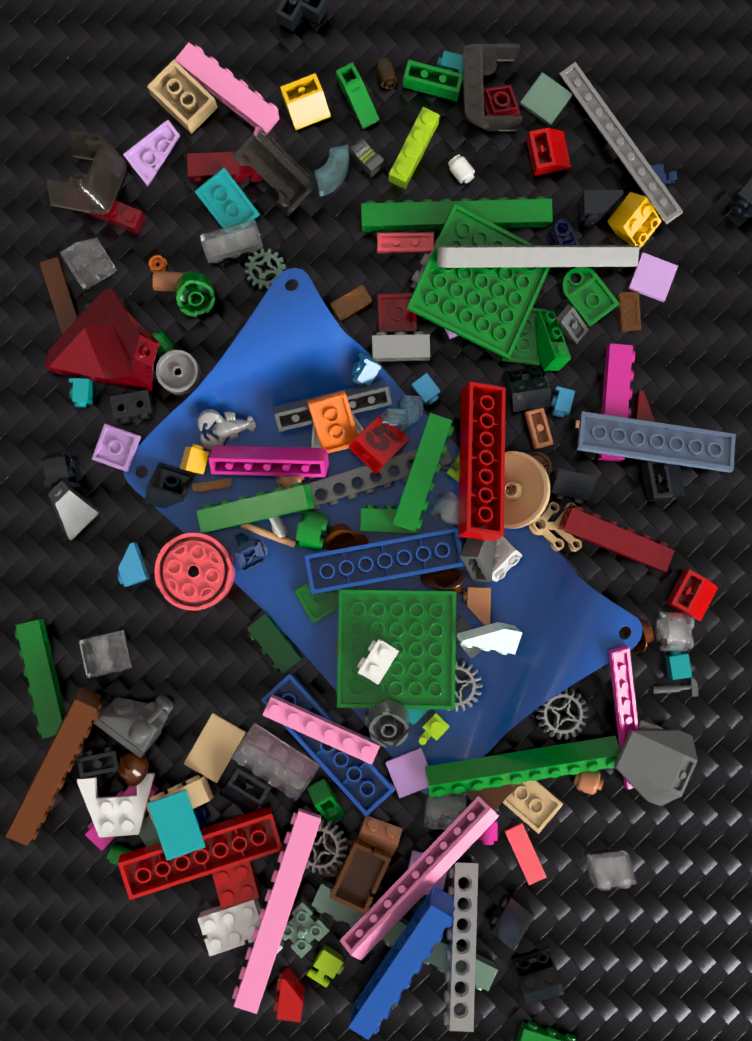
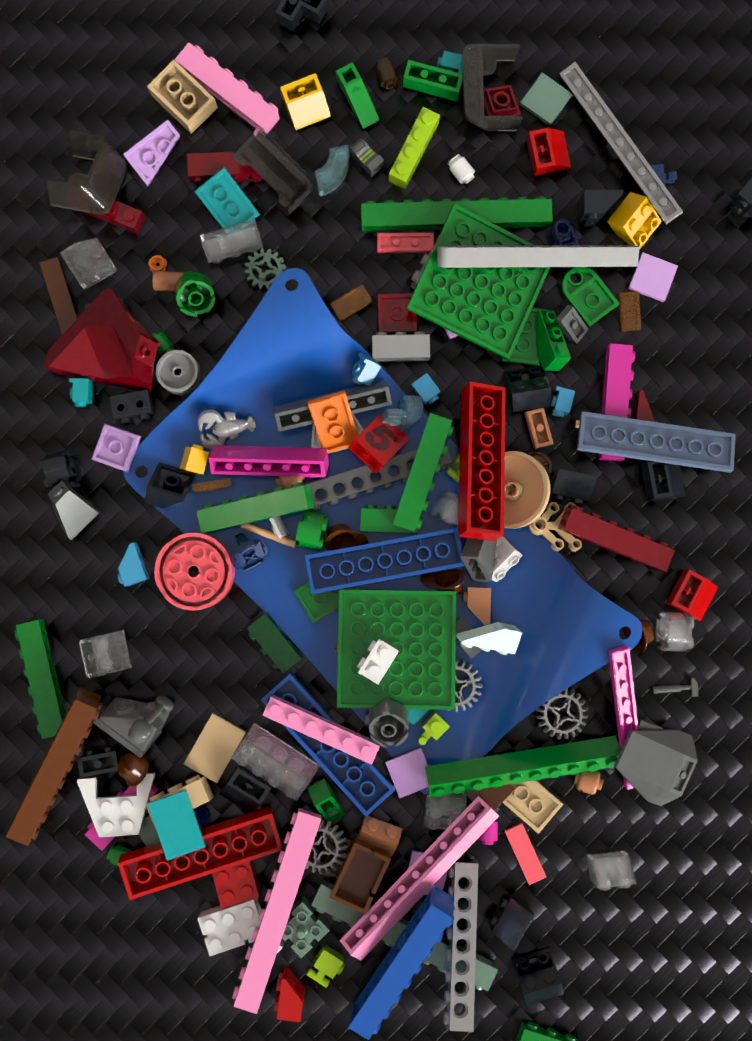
teal brick [665,650,692,680] -> none

